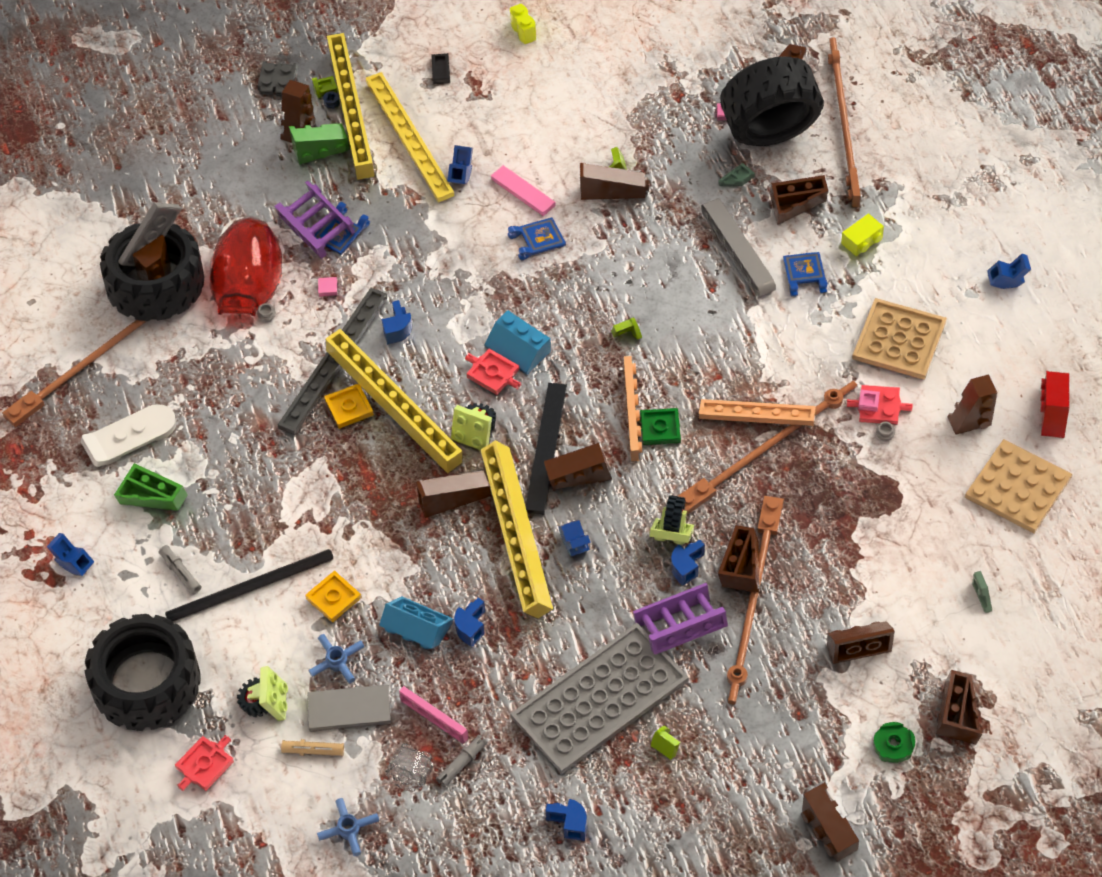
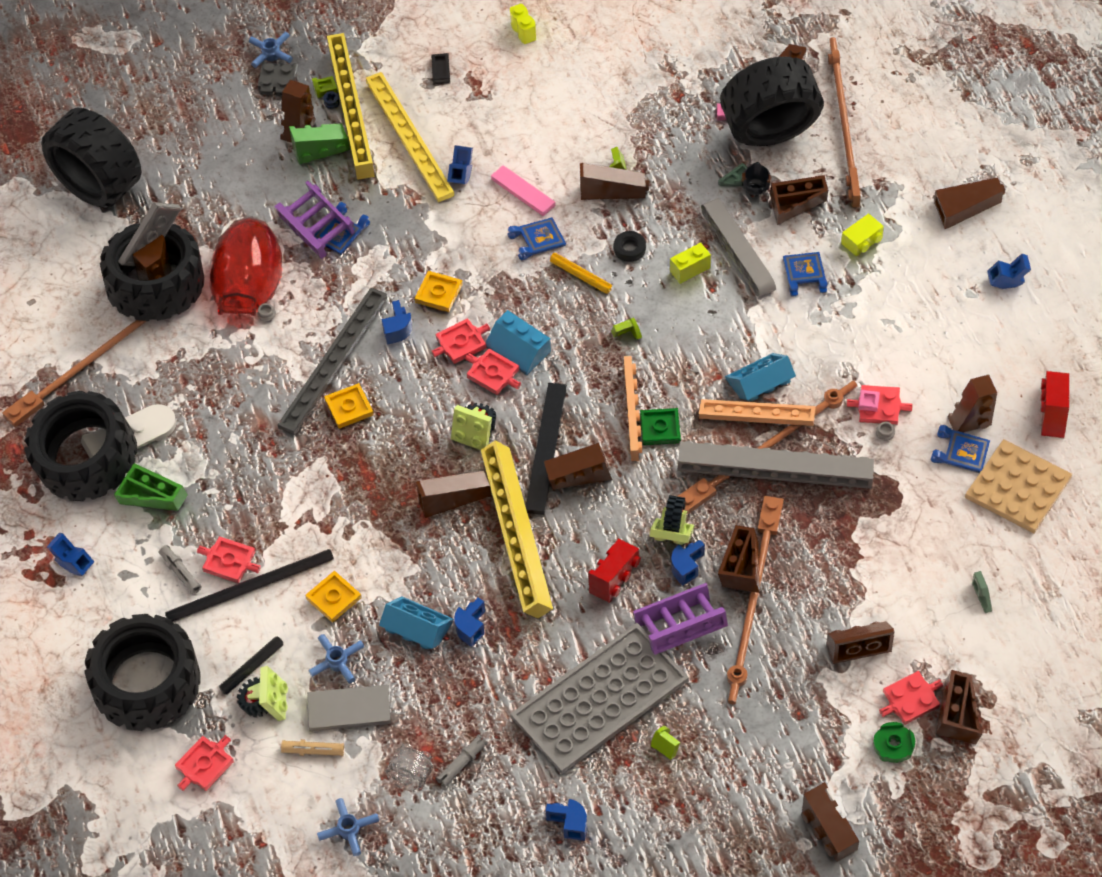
bright pink tile [318,277,337,297] -> none
light yellow brick [325,329,462,473] -> none
bright pink tile [399,686,468,744] -> none
blue brick [558,520,591,556] -> none
tan plate [852,298,947,380] -> none
none -> black tyre [24,391,137,501]
none -> black tyre [41,107,142,208]
none -> coral plate [197,536,261,584]
none -> black axle [219,636,283,695]
none -> medium blue bar [249,32,292,68]
none -> yellow plate [414,271,463,312]
none -> coral plate [431,318,490,364]
none -> yellow axle [550,253,612,294]
none -> red wedge [588,539,641,603]
none -> black tyre [613,231,646,262]
none -> neon yellow brick [670,243,711,284]
none -> light grey brick [677,441,874,489]
none -> dark azure slope [725,353,796,401]
none -> black hair [741,162,772,196]
none -> coral plate [879,671,943,725]
none -> blue flag [931,425,990,473]
none -> reddish brown slope [934,177,1005,229]

